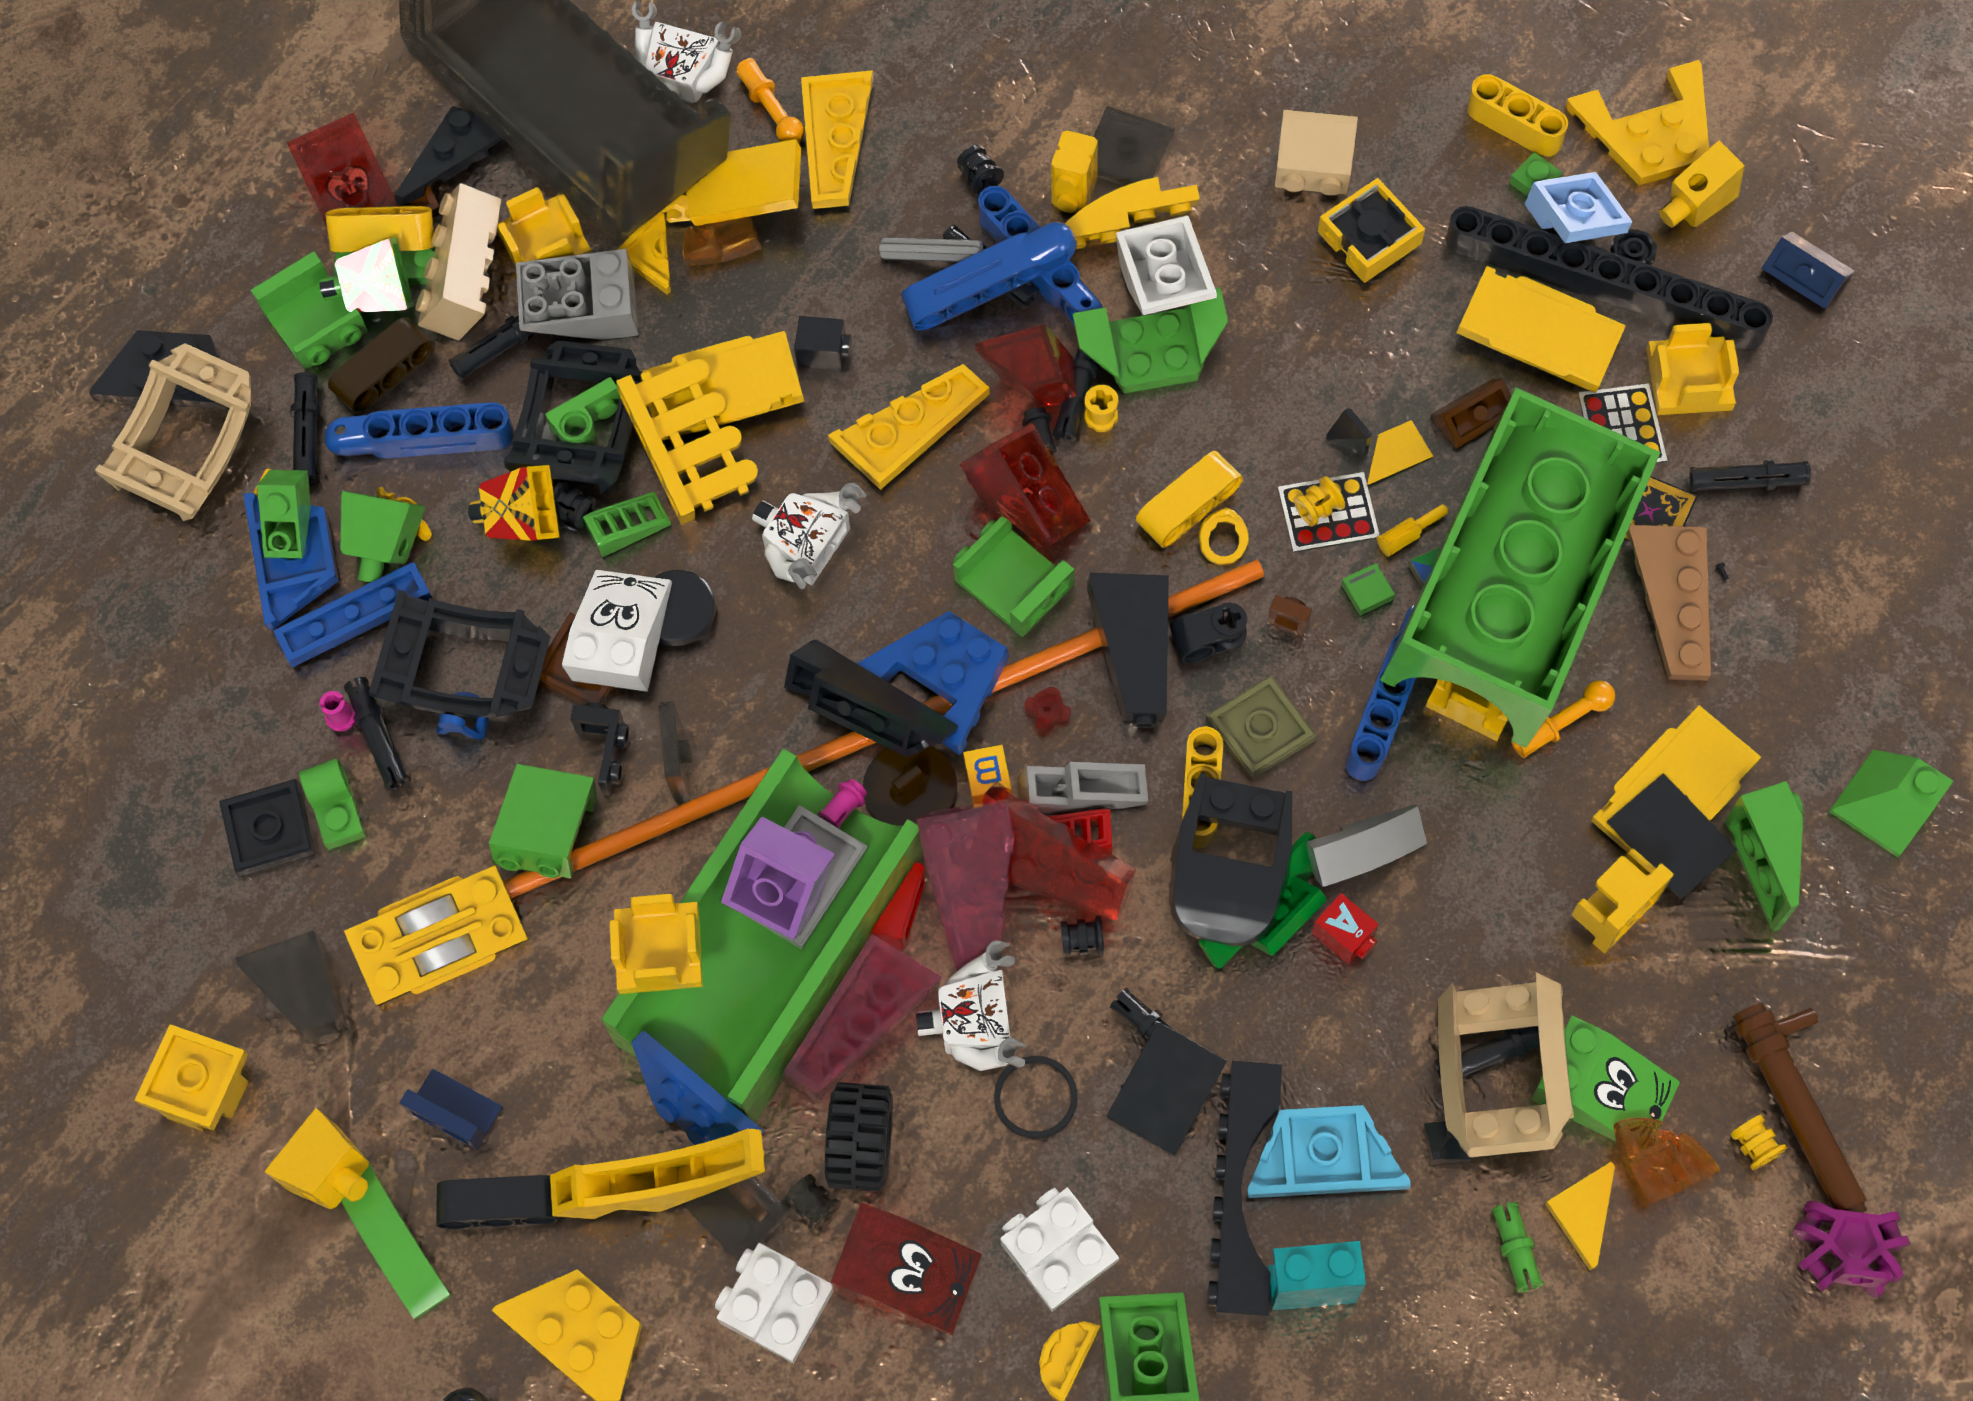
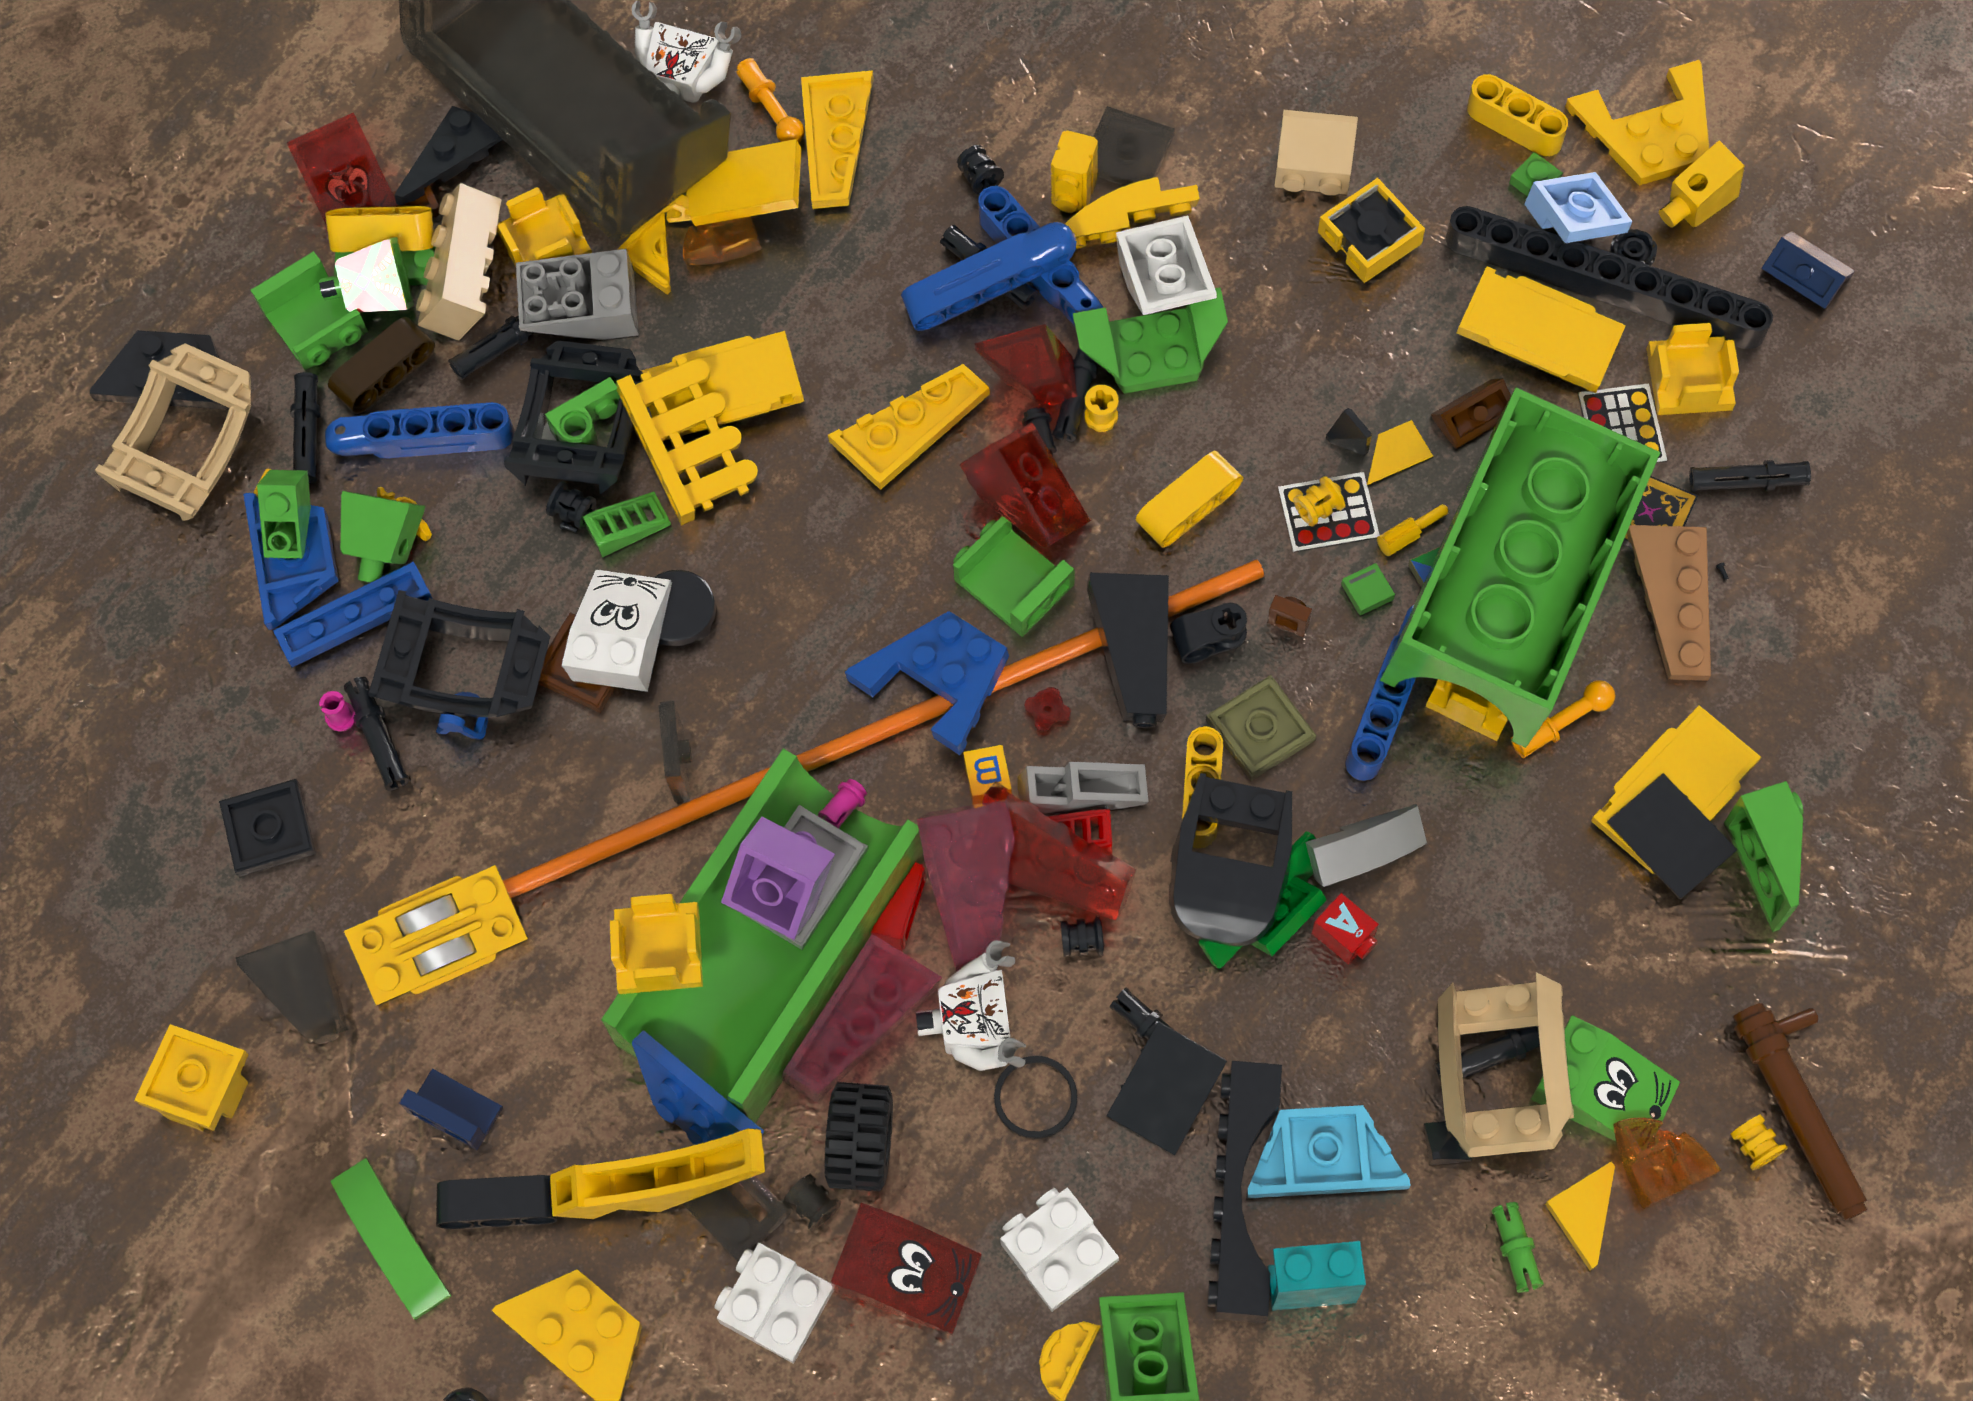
yellow torso [264,1108,369,1209] -> none
bright green plate [299,758,366,850] -> none
yellow torso [468,465,560,541] -> none
bright green panel [489,764,597,879] -> none
black bracket [570,702,630,796] -> none
white torso [752,483,867,589] -> none
black wedge [784,640,958,757] -> none
black brick [794,316,852,370] -> none
dark brown shield [862,746,957,829] -> none
light grey axle [879,237,984,262] -> none
yellow piece [1198,508,1249,566] -> none
yellow panel [1572,848,1674,954] -> none
magenta piece [1792,1201,1910,1298] -> none
bright green slope [1829,749,1953,858] -> none

